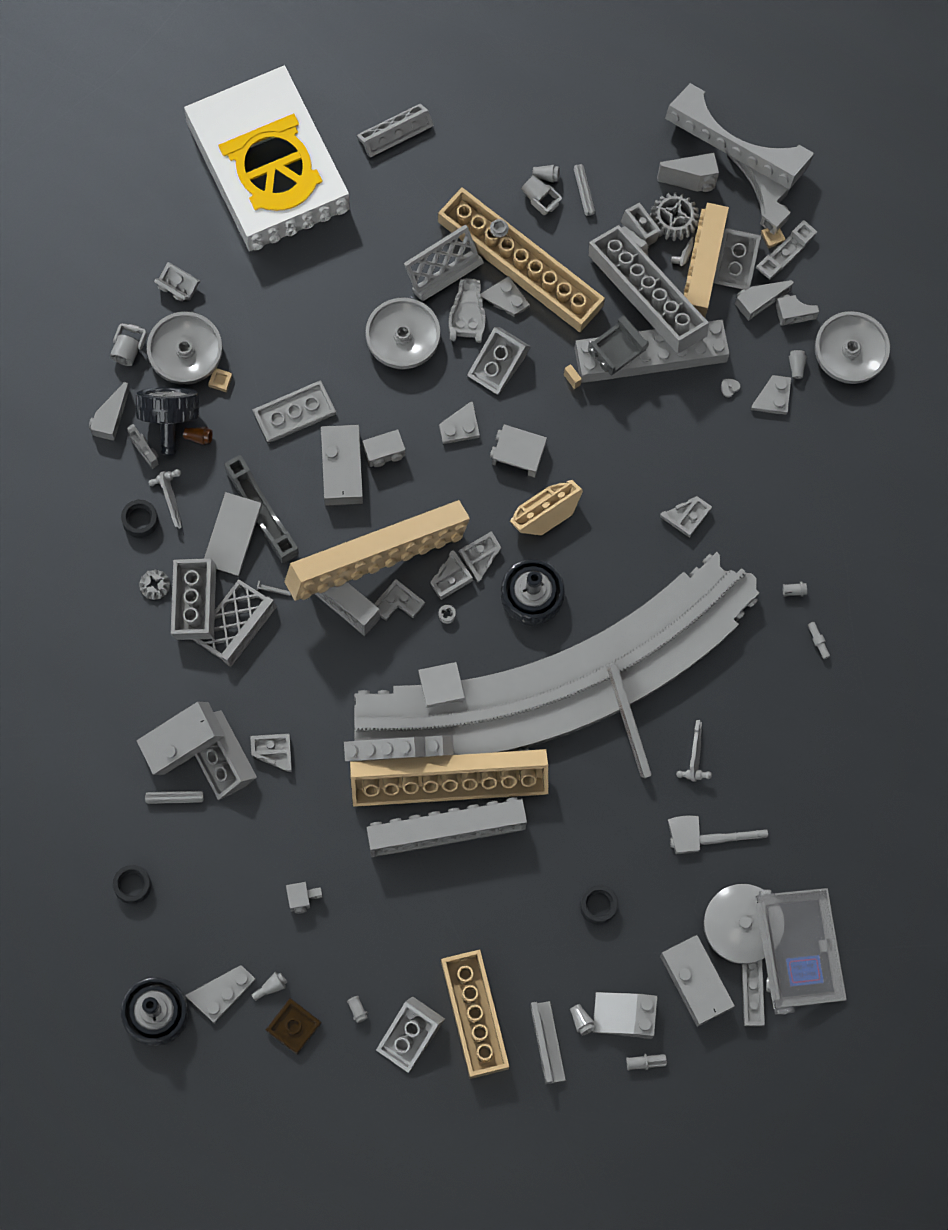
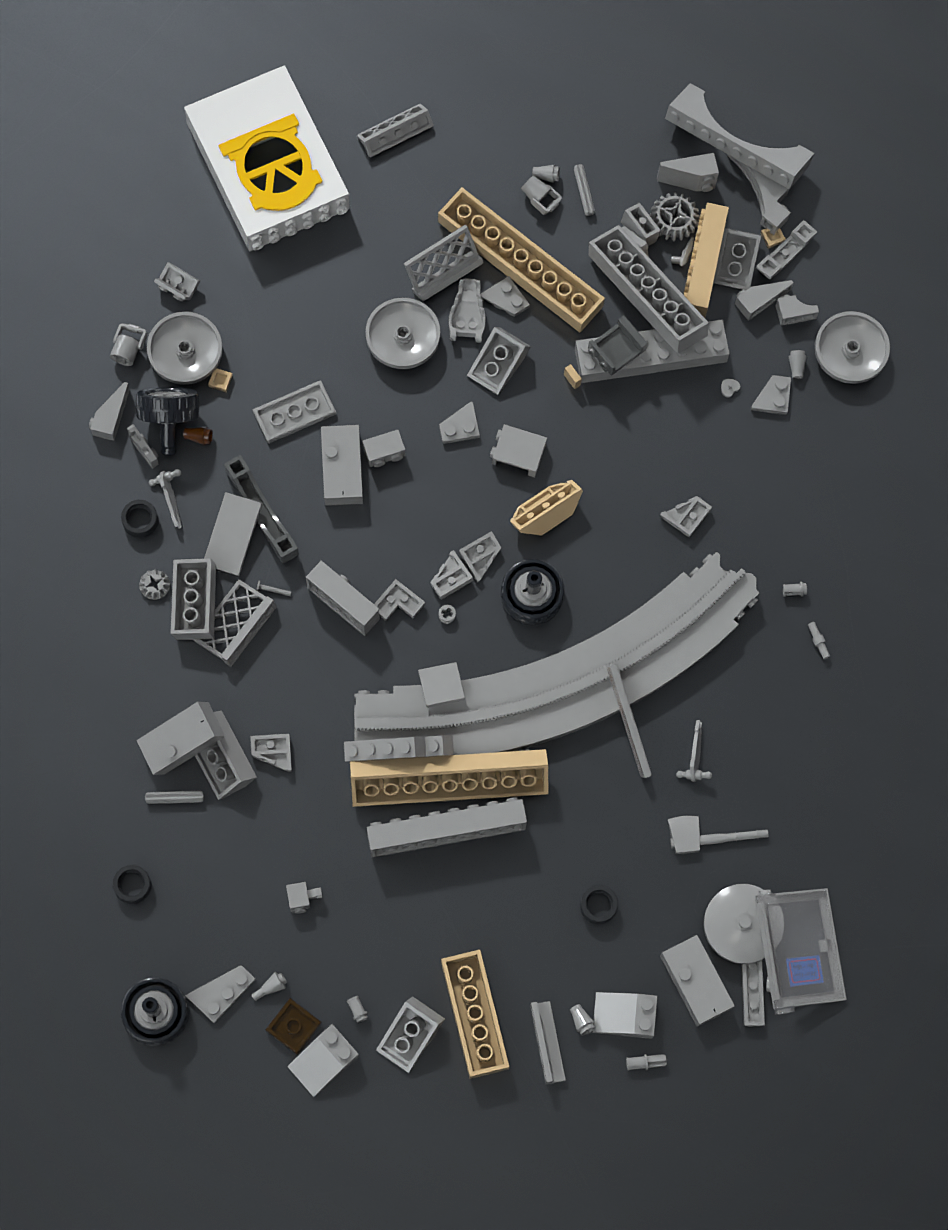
tan brick [285,500,470,601] -> none
light grey plate [490,219,509,238] -> none
none -> light grey slope [287,1024,359,1097]

